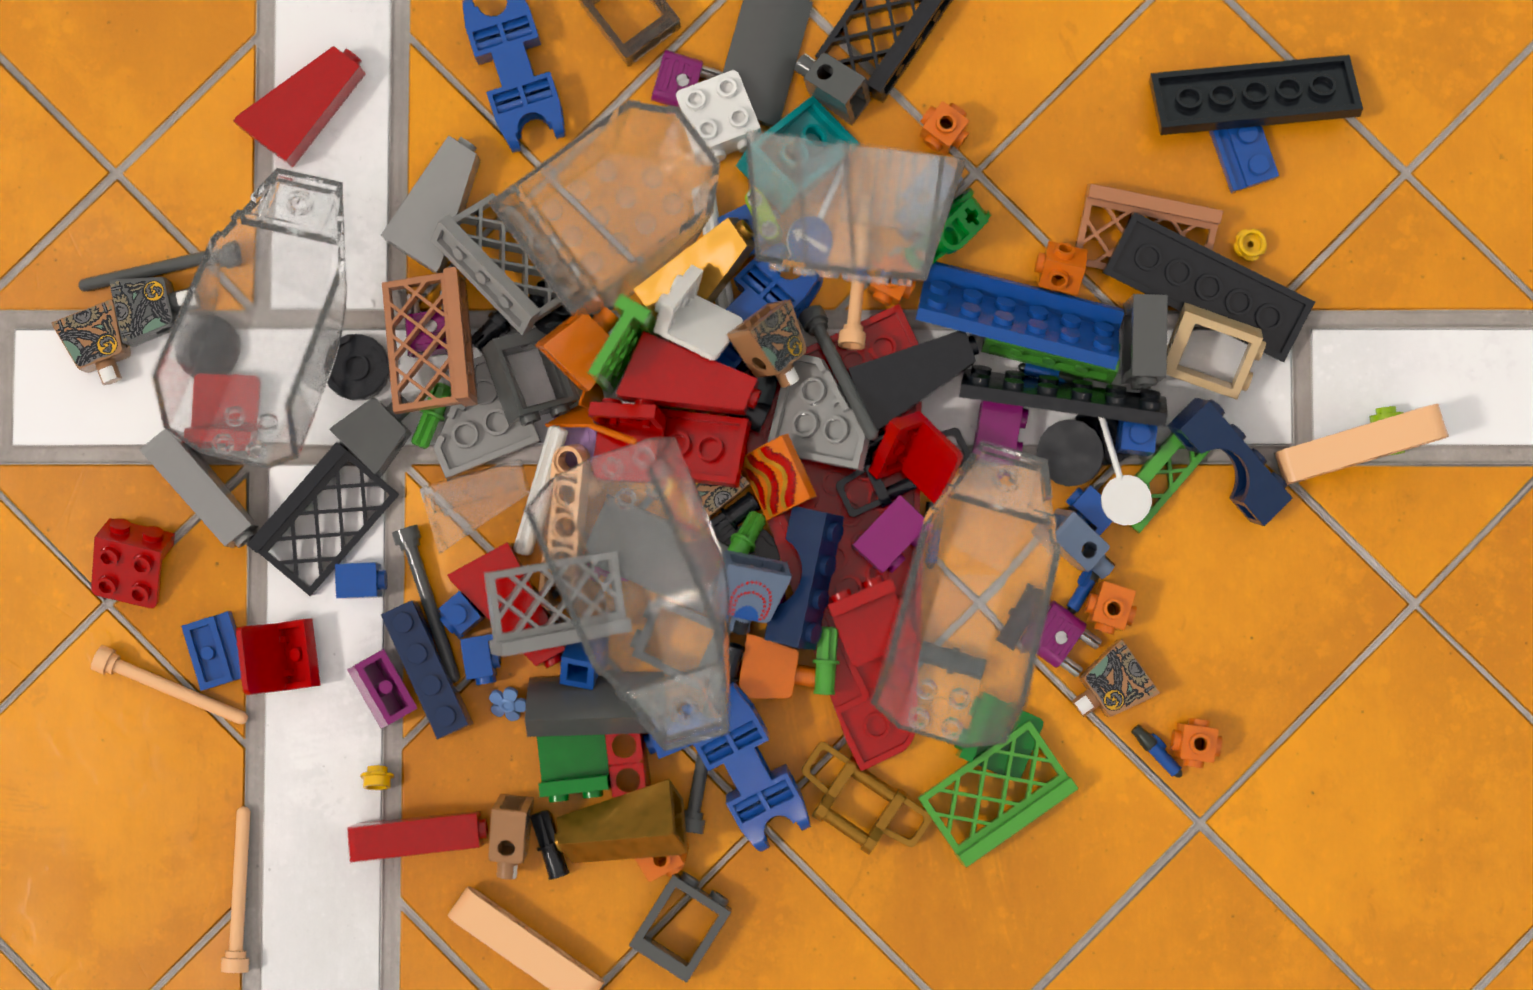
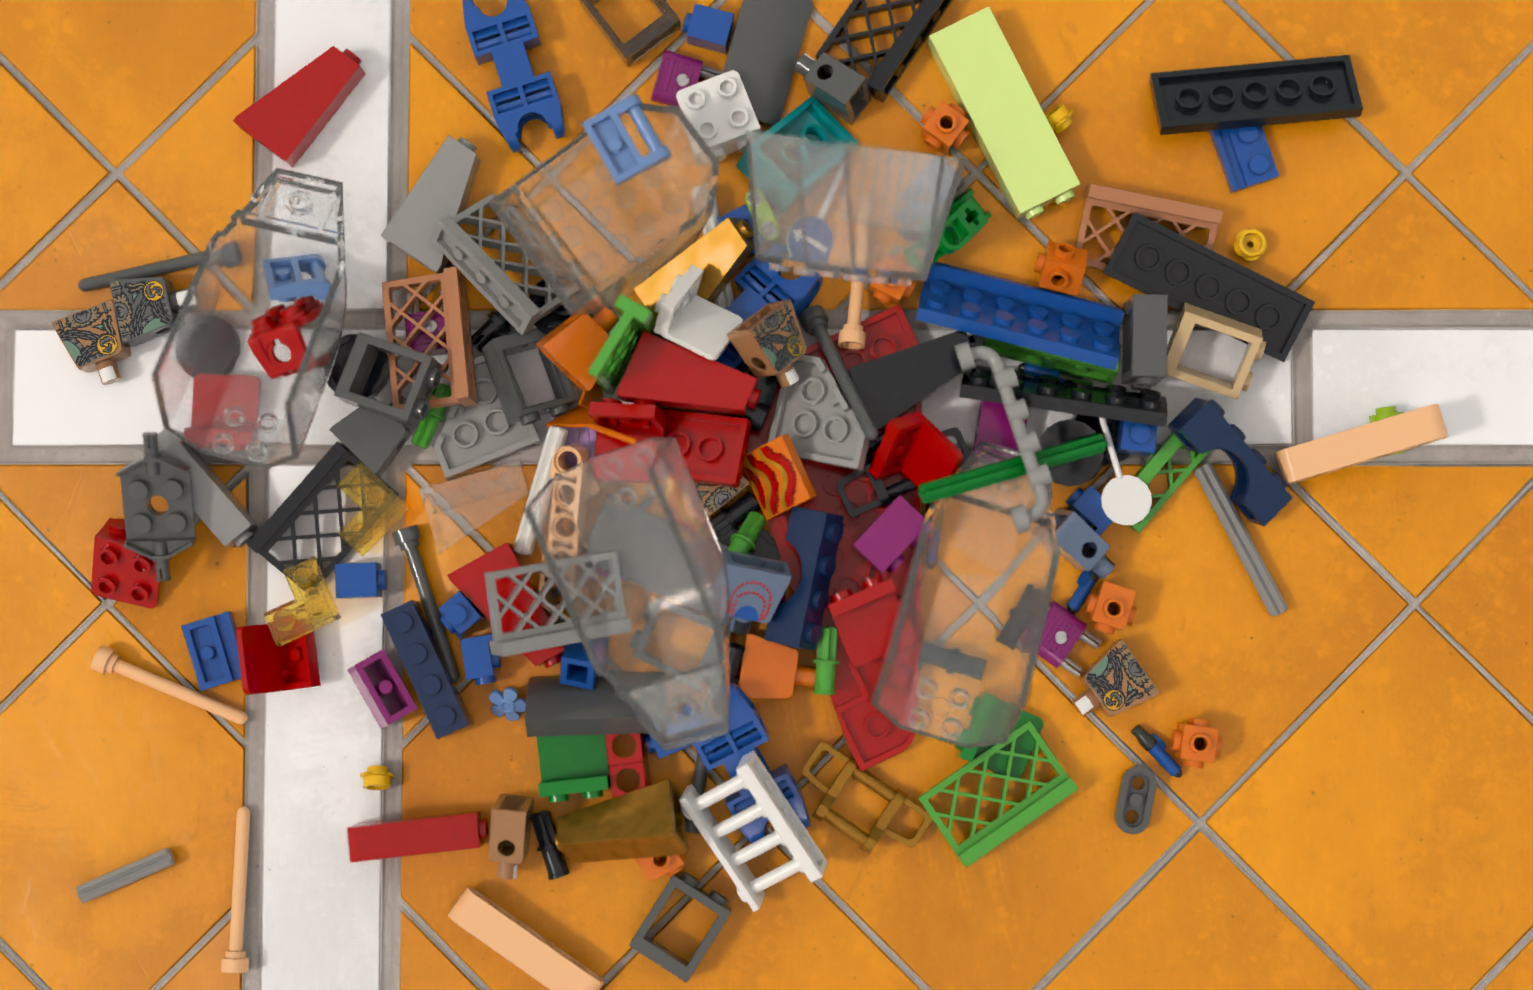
none -> light grey axle [76,848,175,903]
none -> dark grey plate [116,432,196,582]
none -> red piece [247,296,327,379]
none -> medium blue plate [262,254,333,302]
none -> clear yellow plate [263,556,342,647]
none -> dark grey window [334,332,442,428]
none -> clear yellow plate [337,461,410,557]
none -> medium blue plate [582,94,672,187]
none -> white fence [679,750,828,912]
none -> blue brick [682,4,734,54]
none -> green axle [918,433,1107,504]
none -> yellowish green brick [927,6,1080,220]
none -> light grey bar [954,342,1053,534]
none -> yellow plate [1045,103,1073,133]
none -> dark grey plate [1114,766,1157,834]
none -> light grey axle [1194,463,1288,616]

